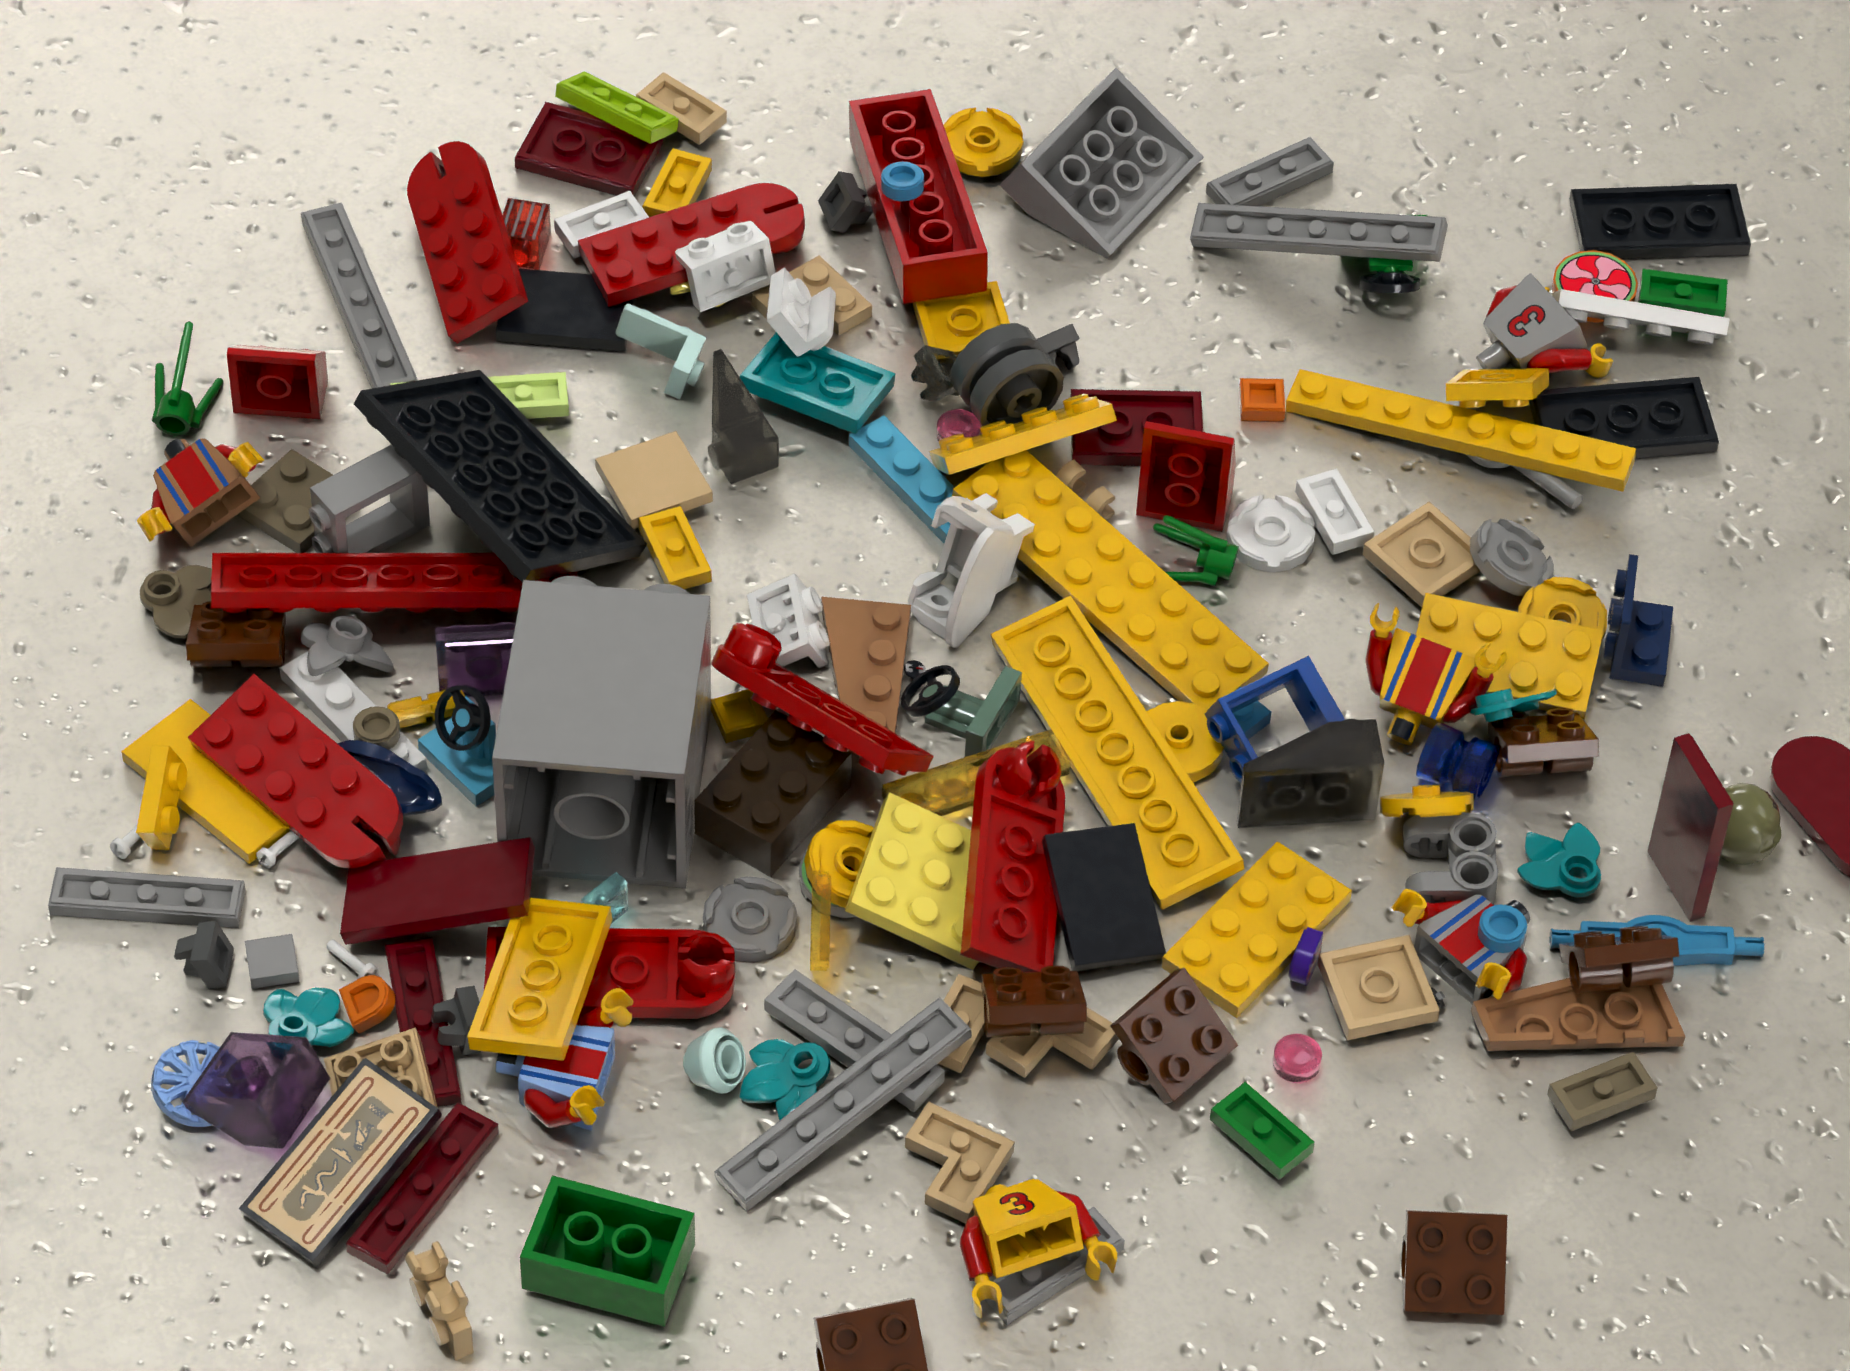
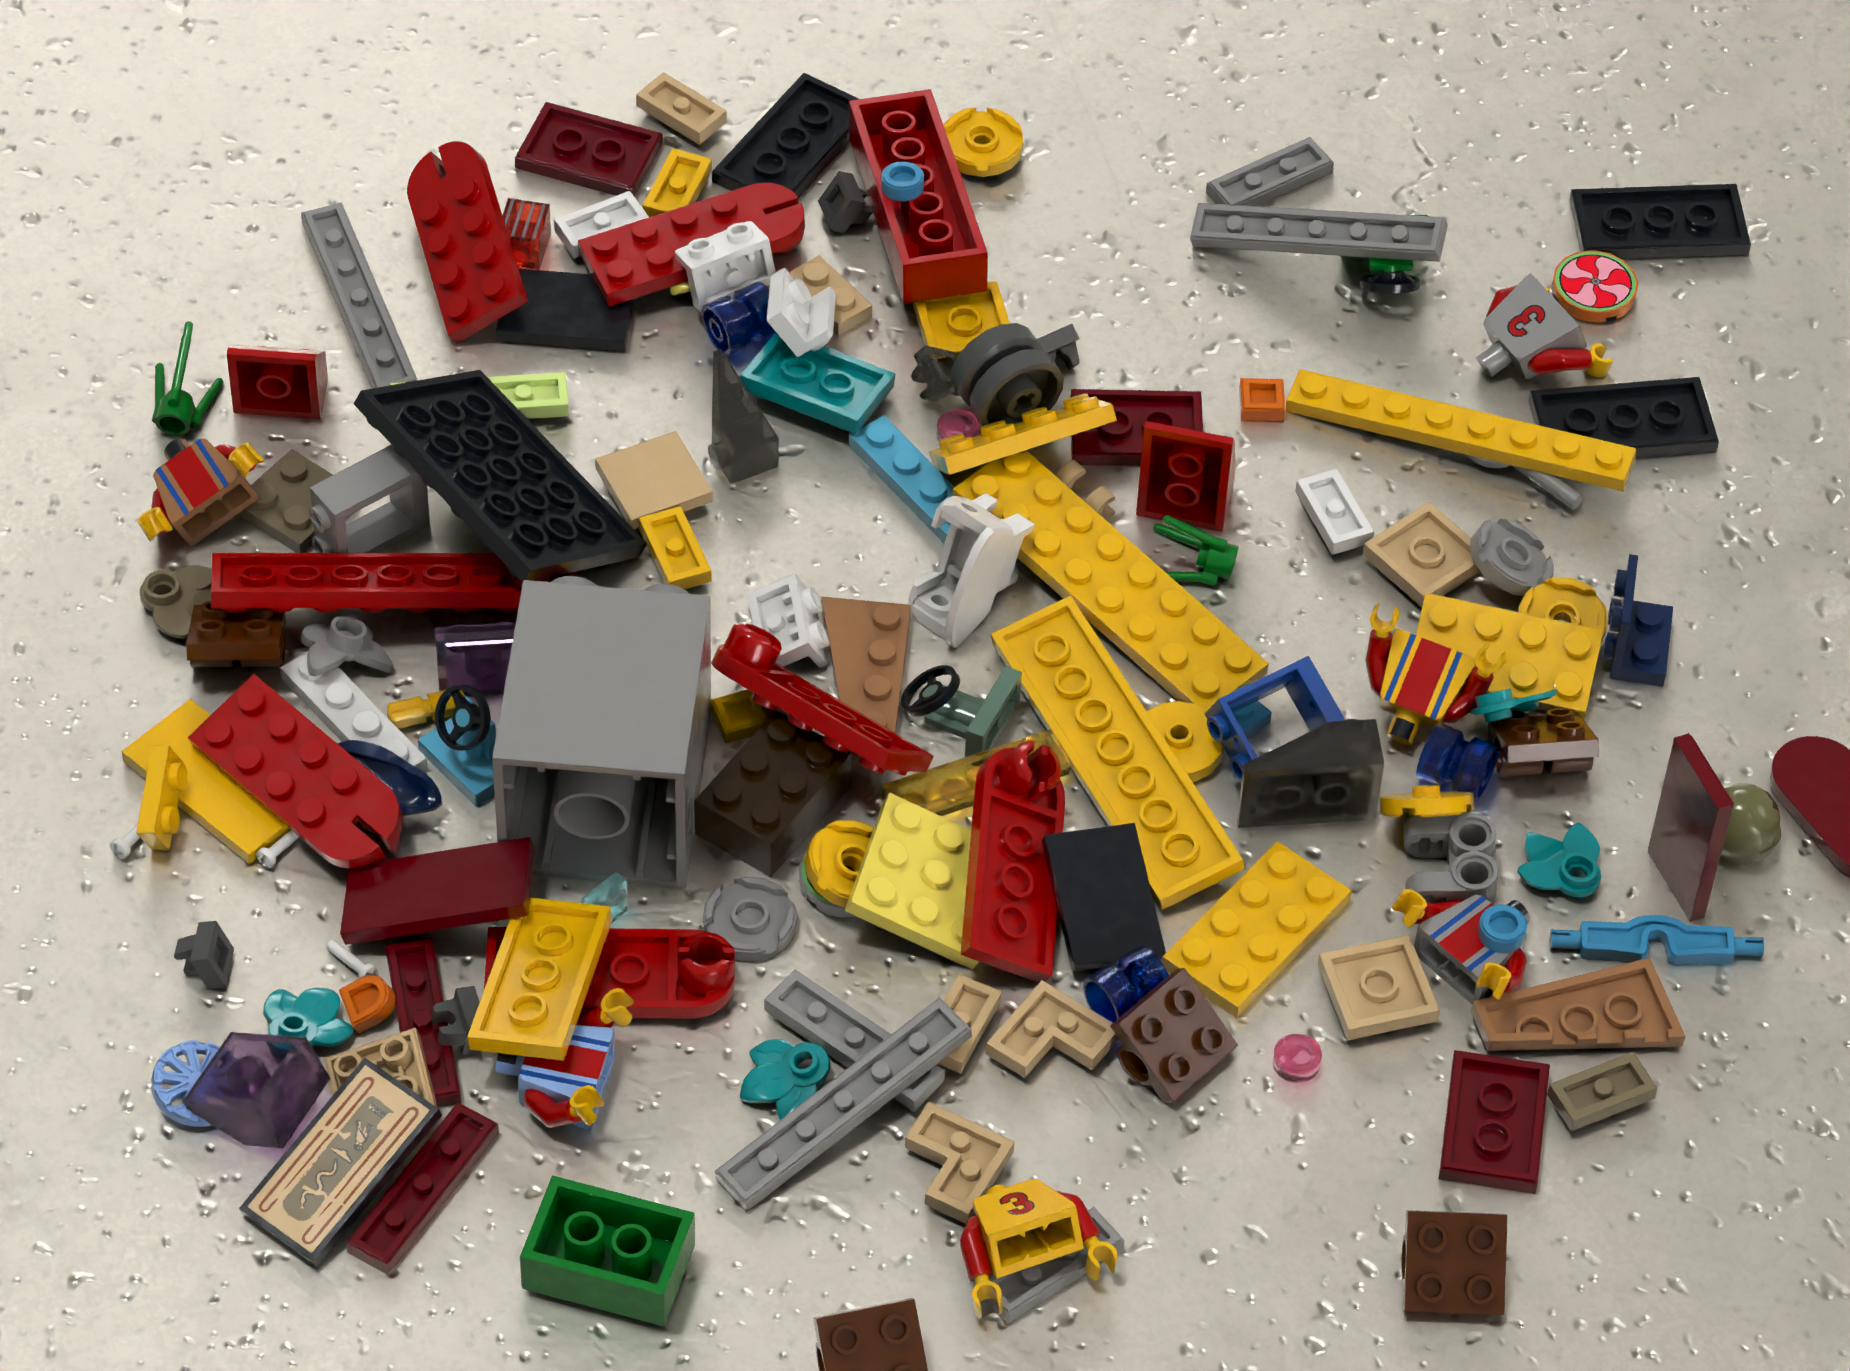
light grey tile [48,867,245,928] -> none
light grey tile [245,934,299,989] -> none
dark tan tile [353,706,400,750] -> none
tan plate [405,1241,474,1361] -> none
lime tile [555,71,679,144] -> none
light aqua bracket [615,304,706,400] -> none
light aqua cone [683,1027,746,1094] -> none
clear yellow tile [810,871,831,971] -> none
black piece [904,660,926,679] -> none
reddish brown plate [982,965,1087,1037] -> none
light grey slope [1000,68,1204,258] -> none
green plate [1210,1082,1315,1180] -> none
white tile [1226,495,1316,572] -> none
dark purple tile [1288,927,1323,986] -> none
black piece [1431,987,1445,1009] -> none
yellow plate [1446,368,1549,408] -> none
white plate [1553,289,1730,345] -> none
reddish brown plate [1559,926,1680,994] -> none
green plate [1638,269,1728,317] -> none
none -> clear blue wheel [702,281,776,356]
none -> black tile [712,73,859,198]
none -> clear blue wheel [1083,946,1169,1023]
none -> dark red tile [1438,1050,1550,1194]

